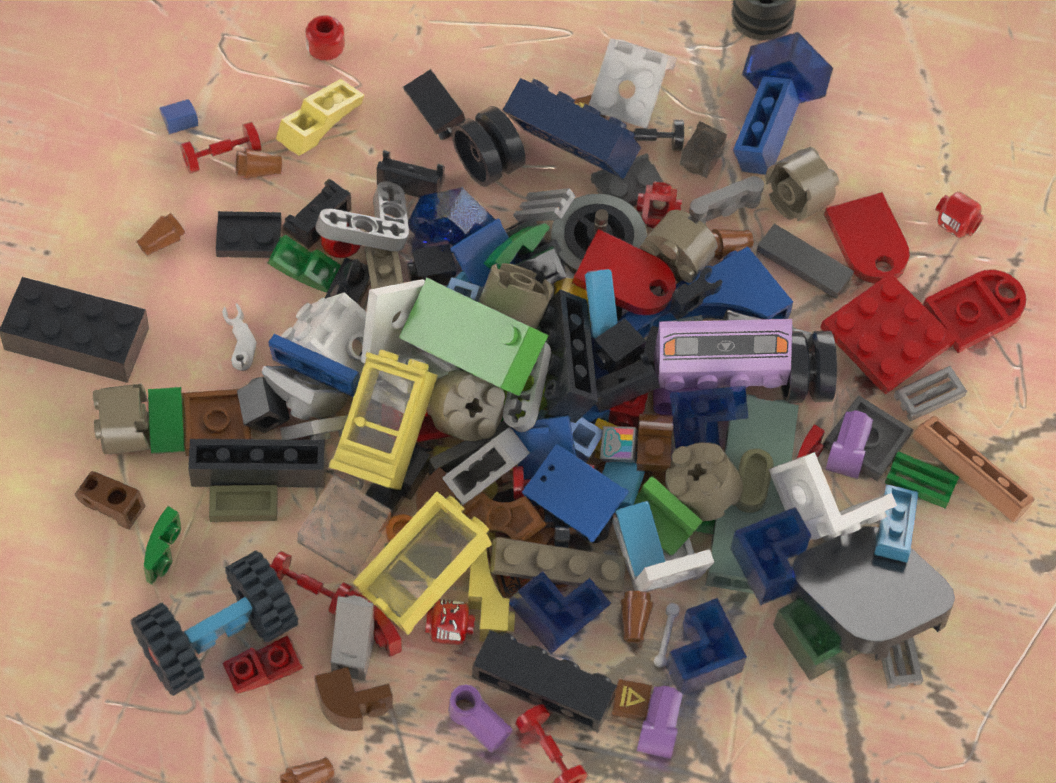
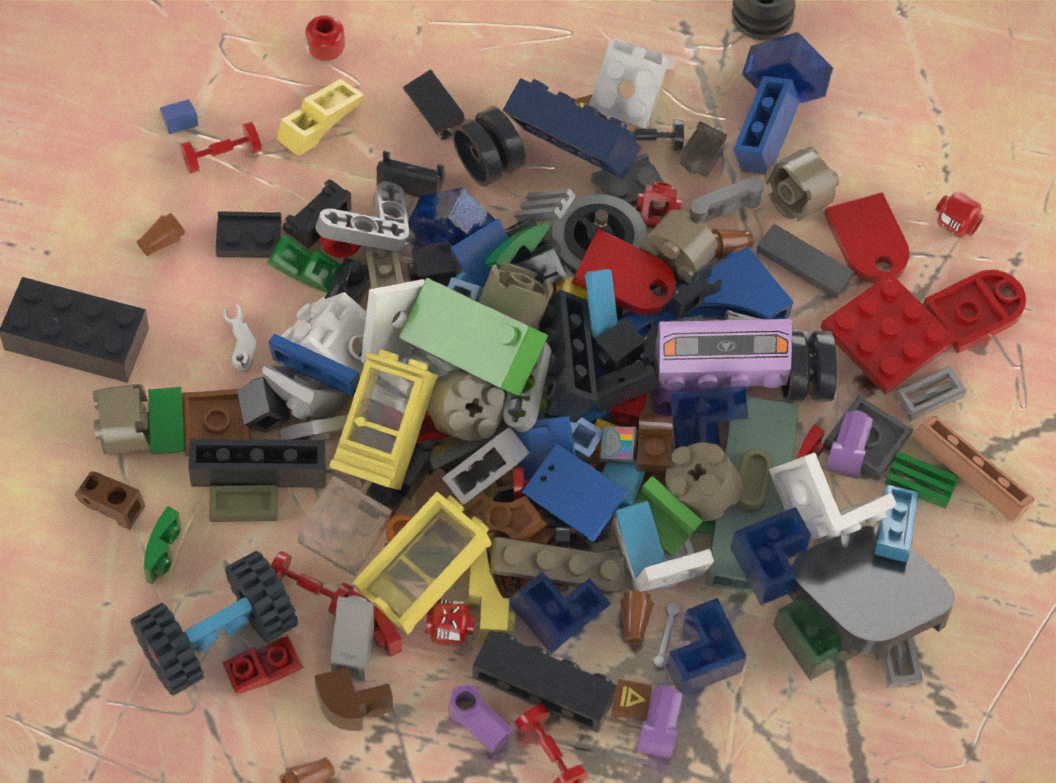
dark orange cone [236,148,282,179] -> none

